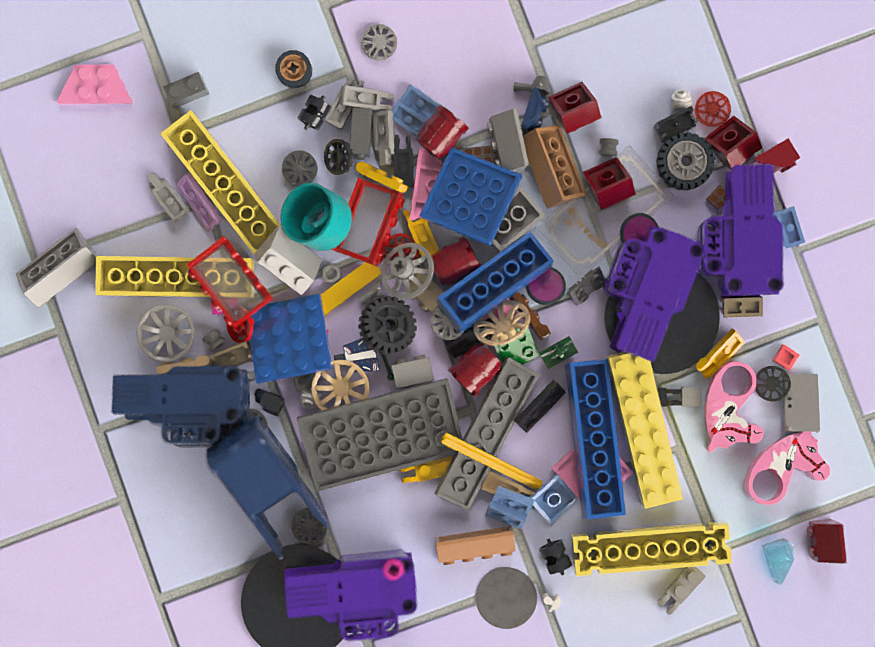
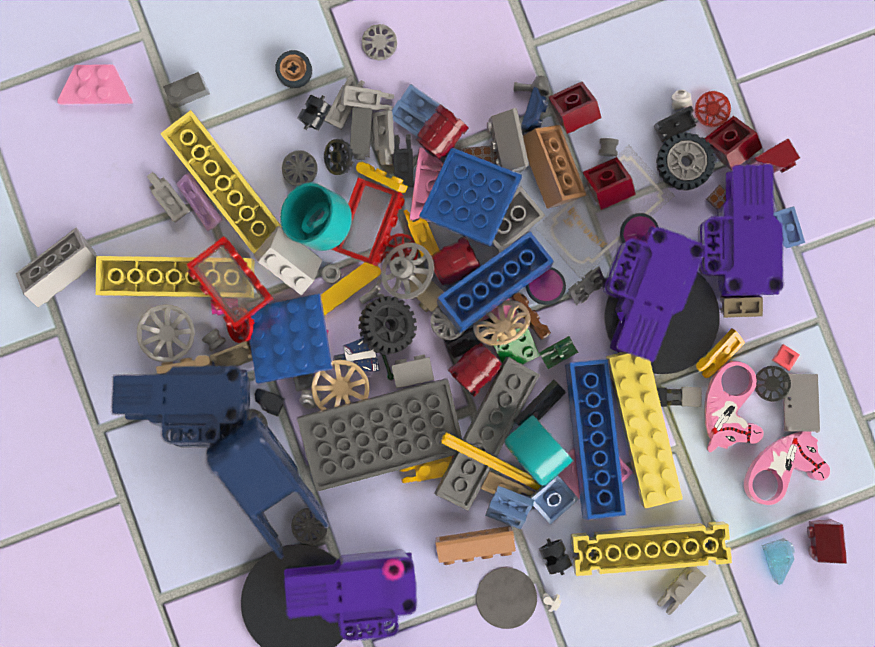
none -> teal piece [505,415,573,486]

